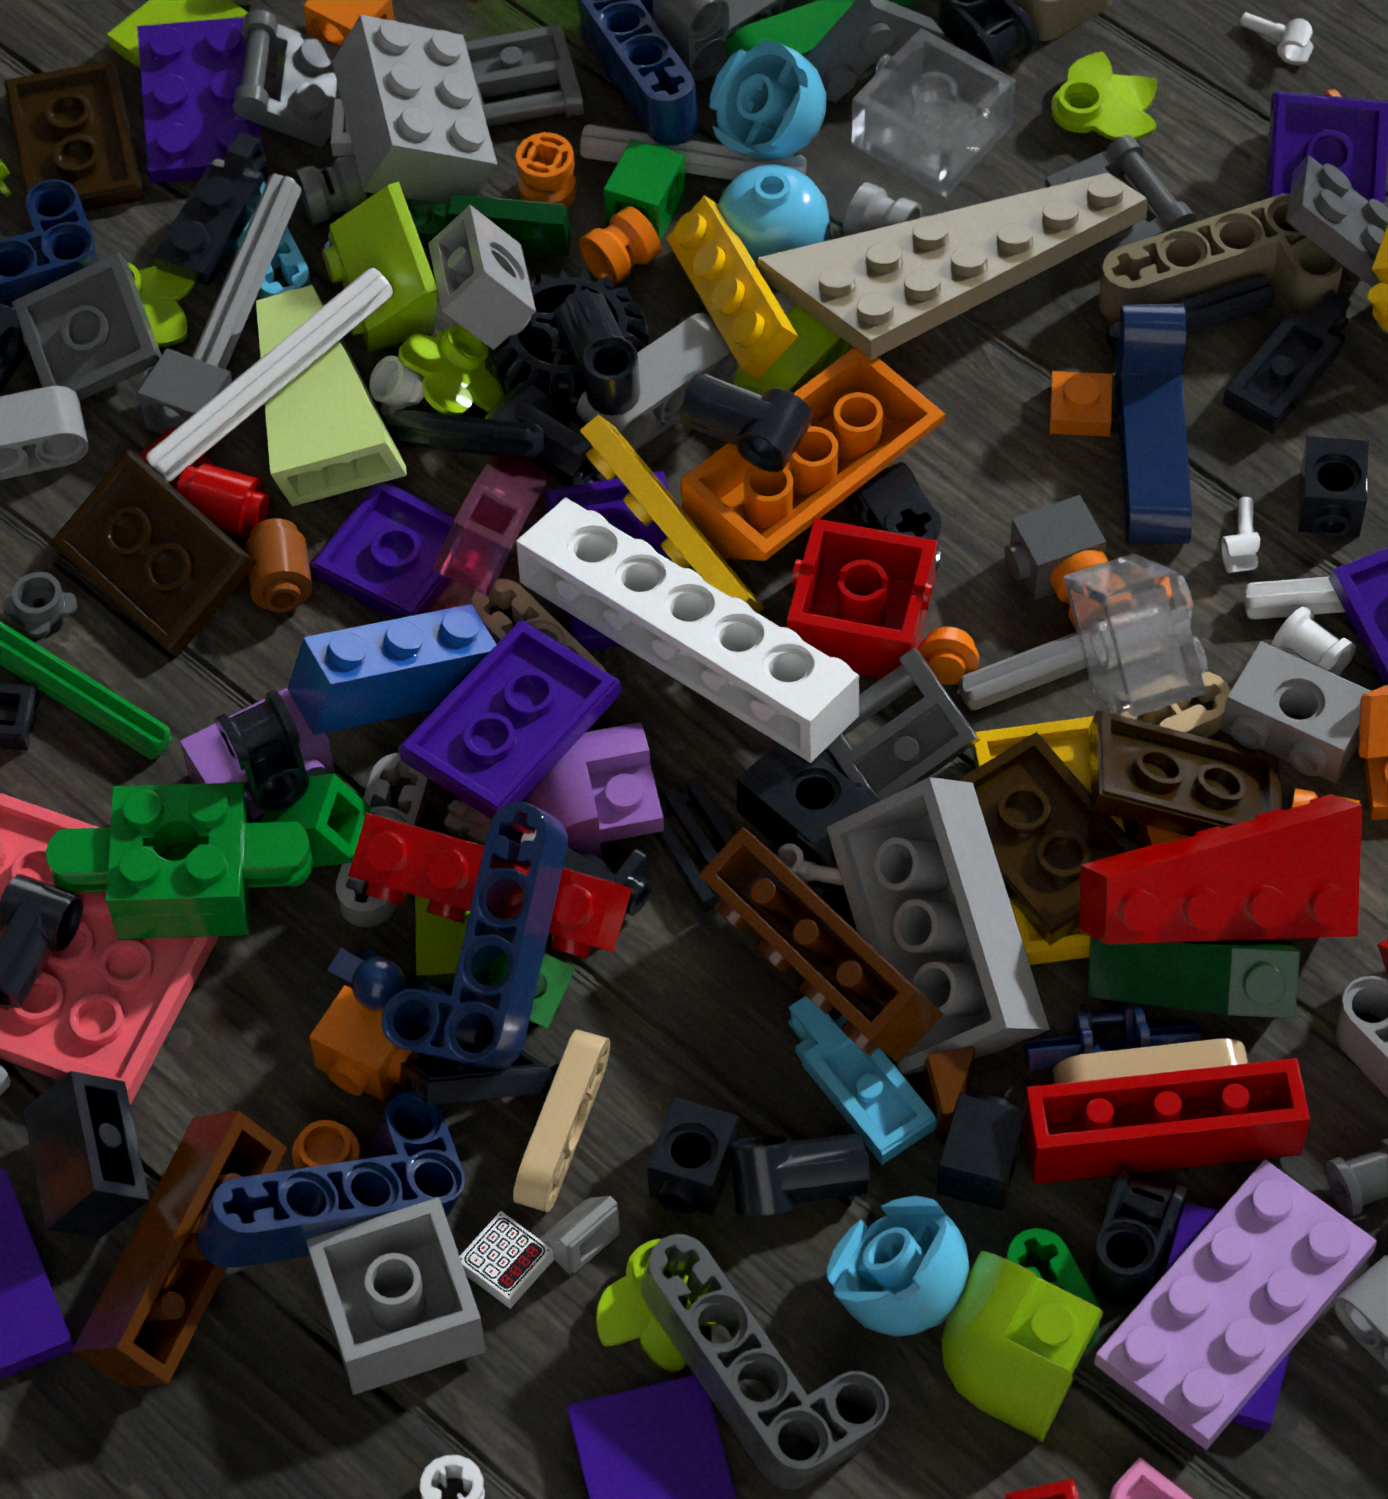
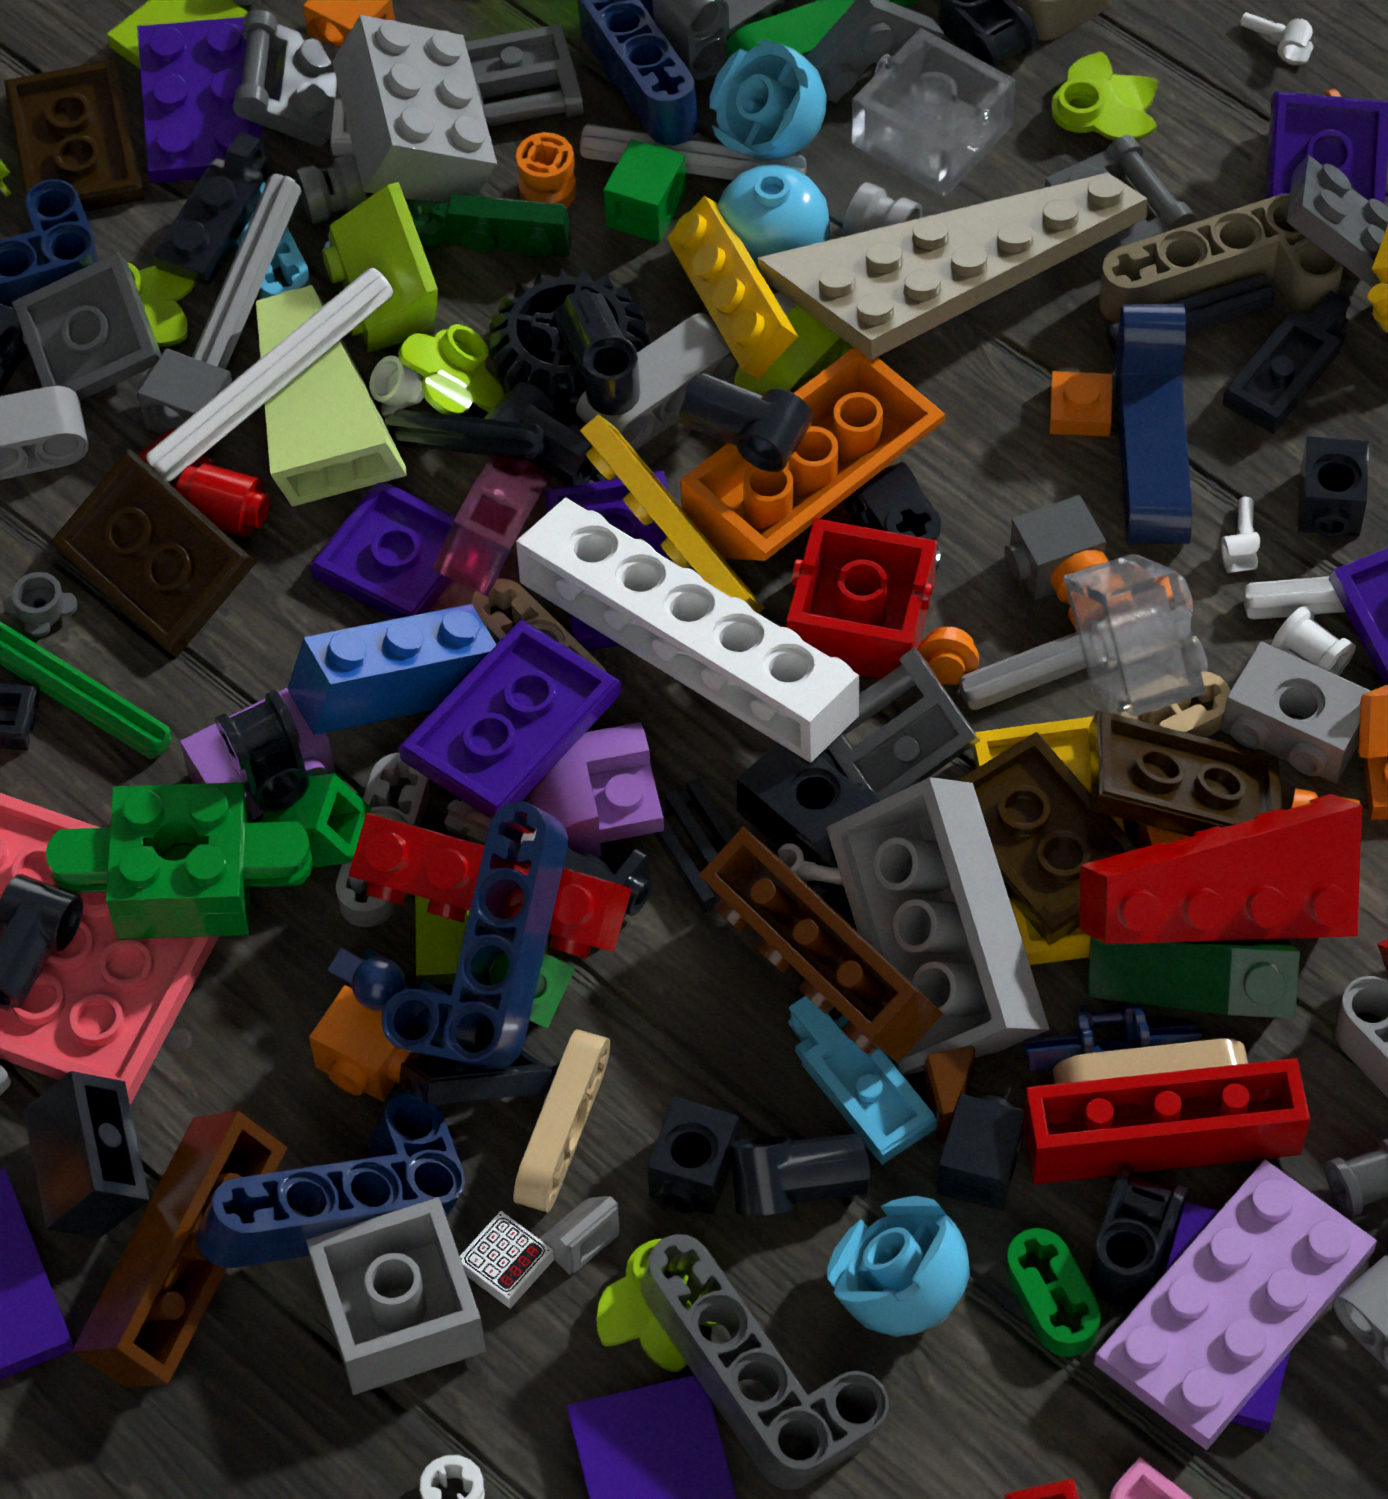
dark orange brick [245,518,313,613] -> none
orange plate [292,1120,360,1169] -> none
light grey brick [428,205,536,350] -> none
orange wheel [579,206,661,287] -> none
lime brick [941,1251,1103,1442] -> none

